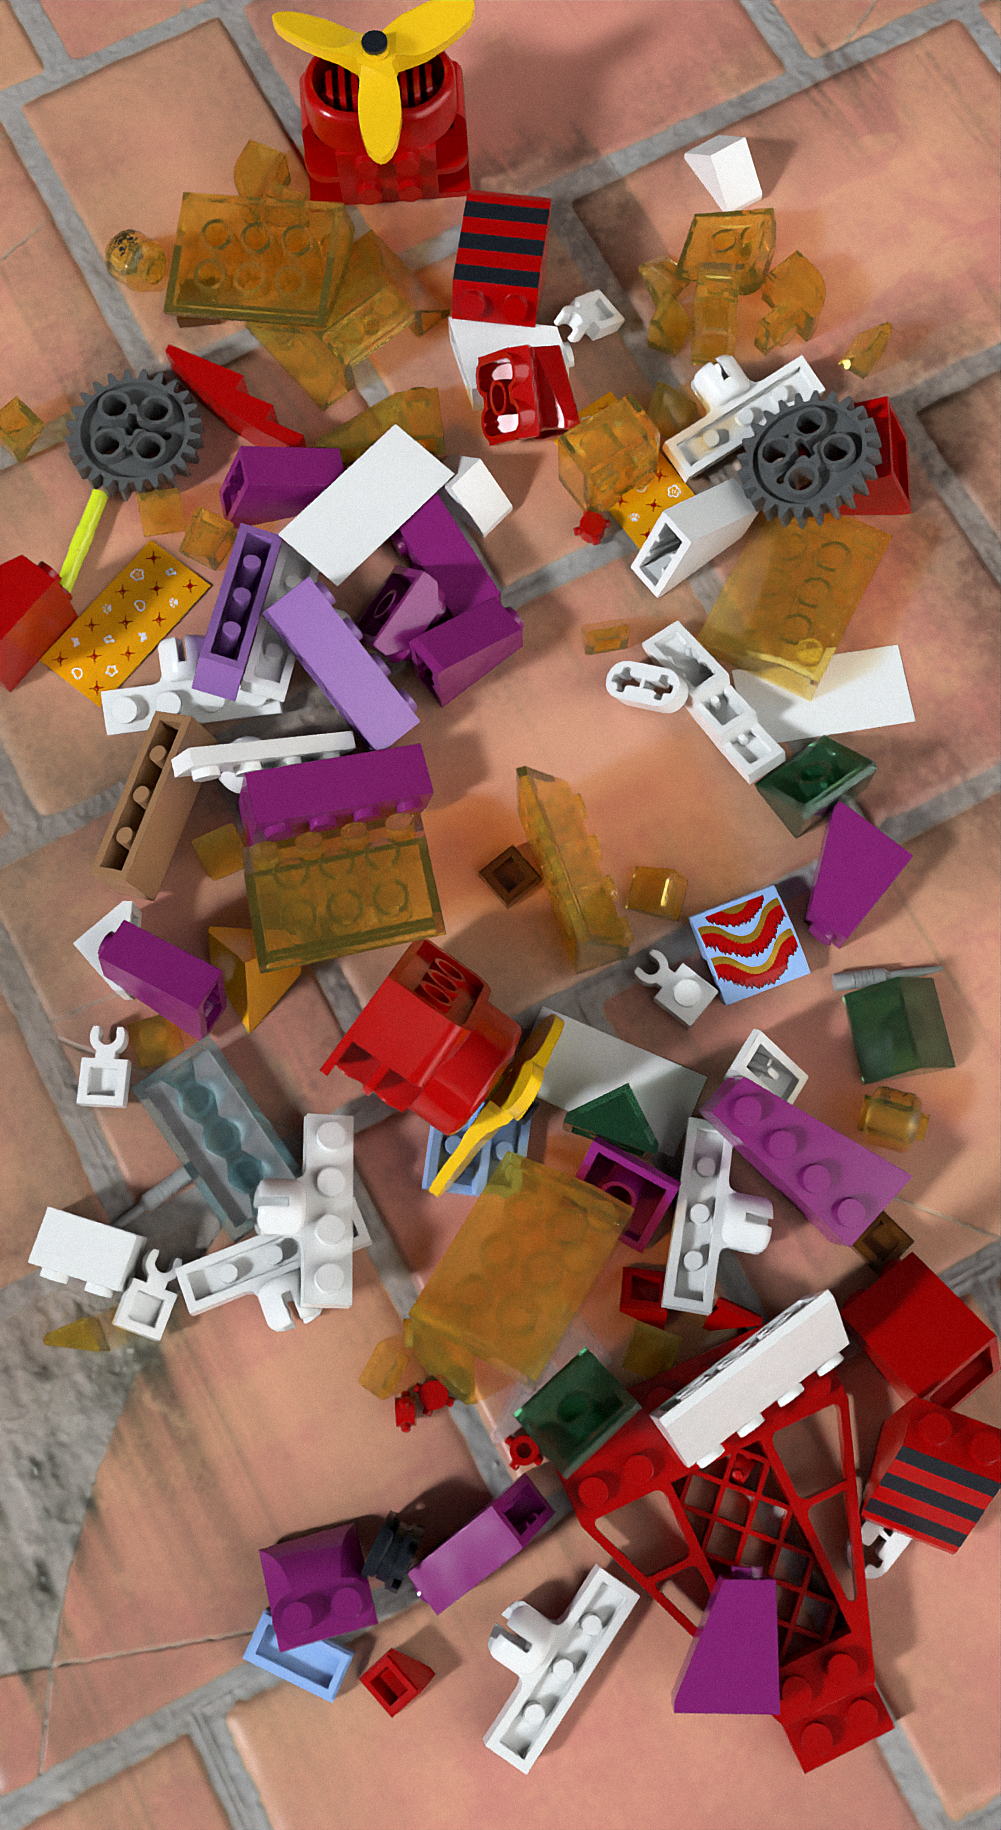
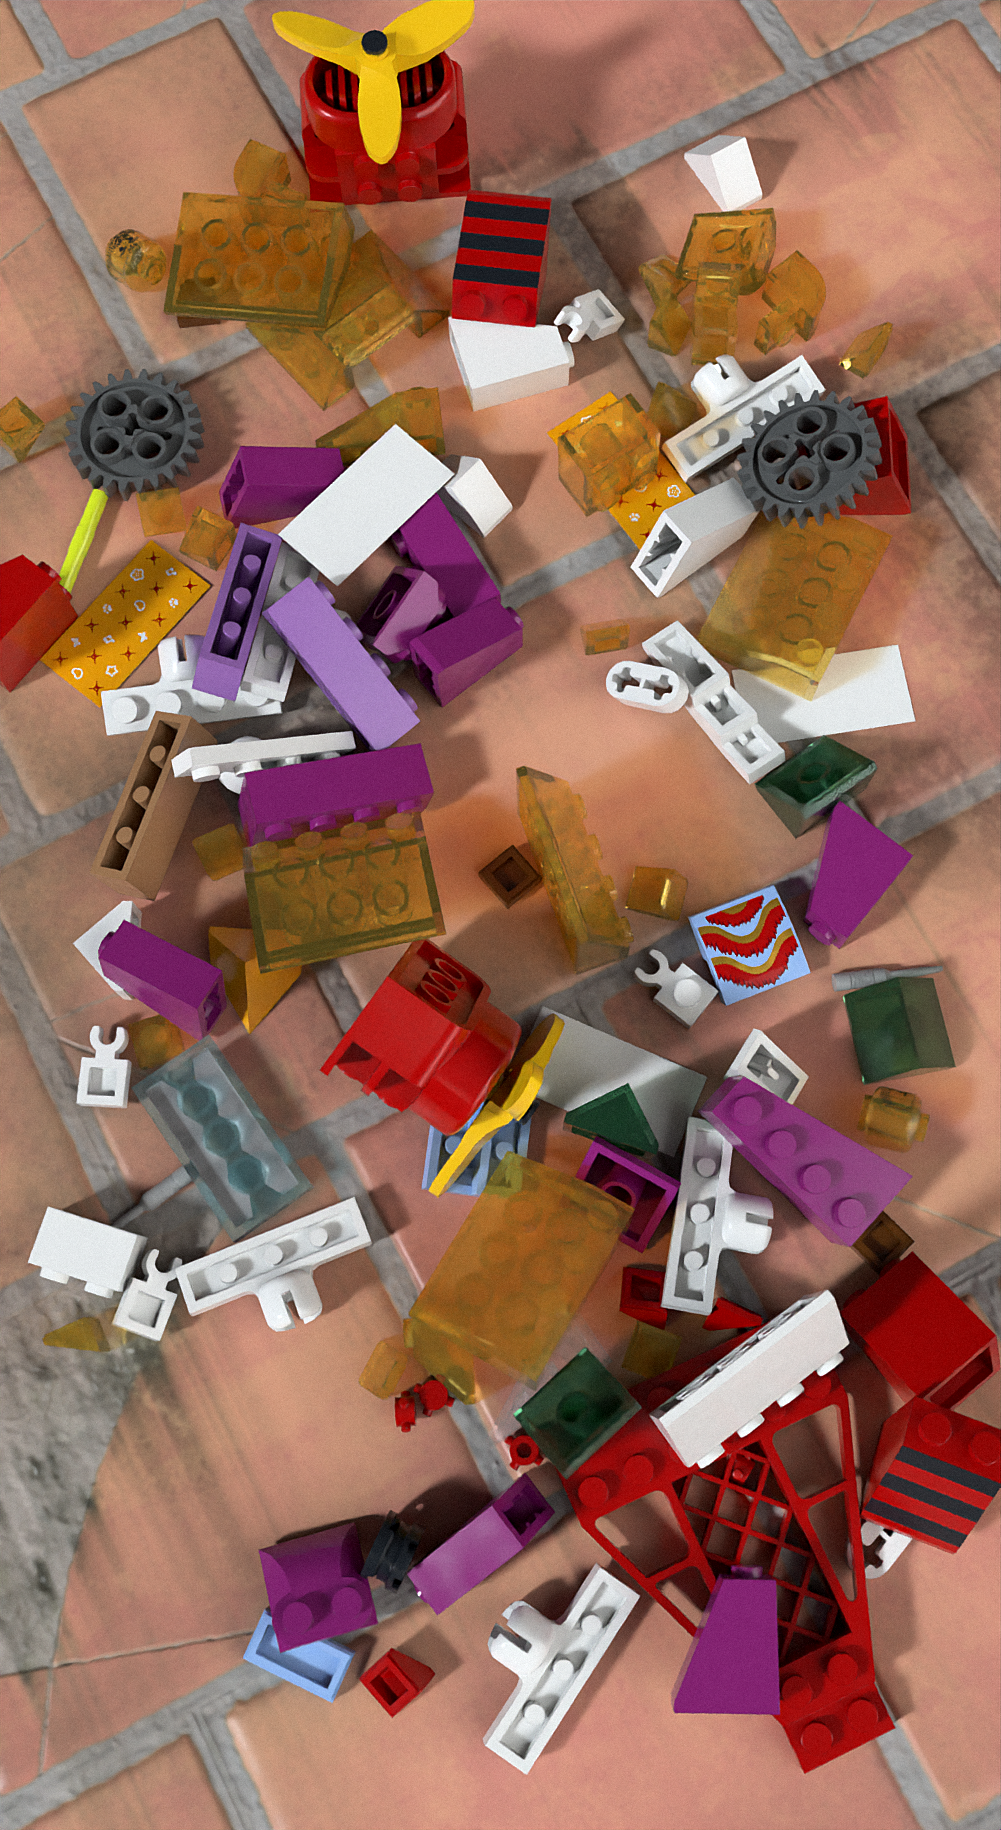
red slope [165,344,306,447] -> none
white plate [253,1113,354,1309] -> none
red piece [475,344,581,446] -> none
red piece [574,510,611,546] -> none

